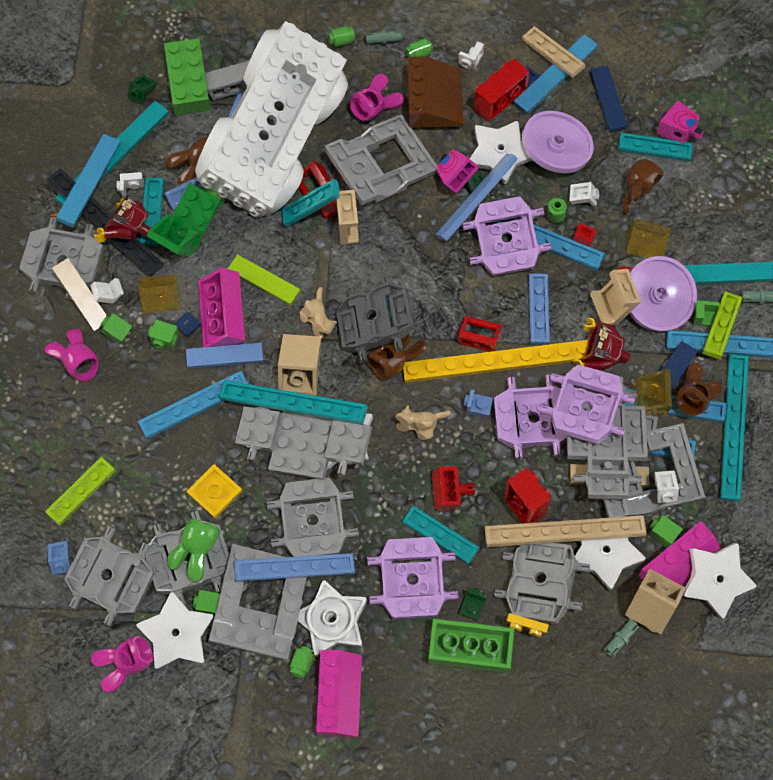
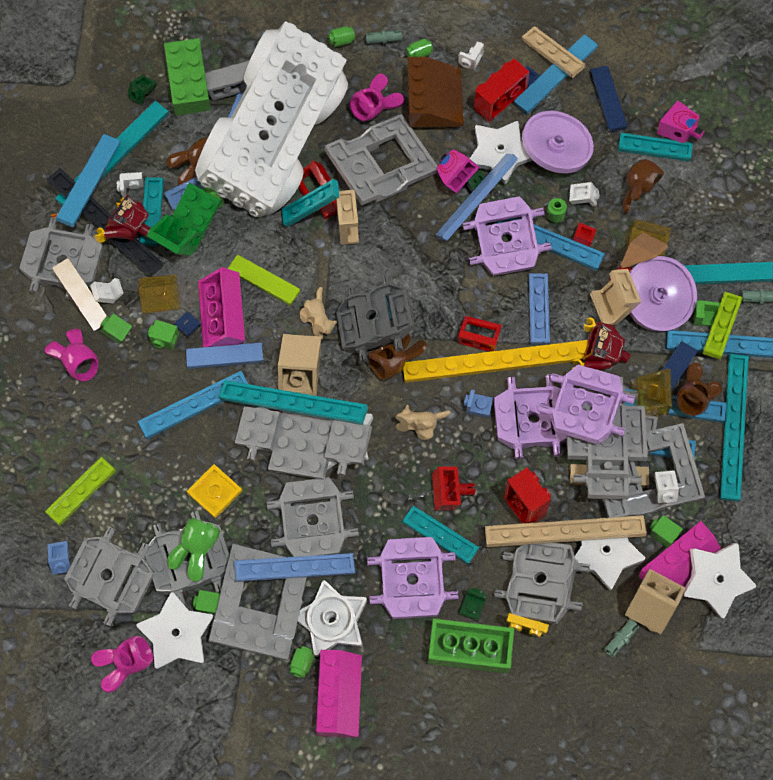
none -> medium nougat slope [621,232,668,268]

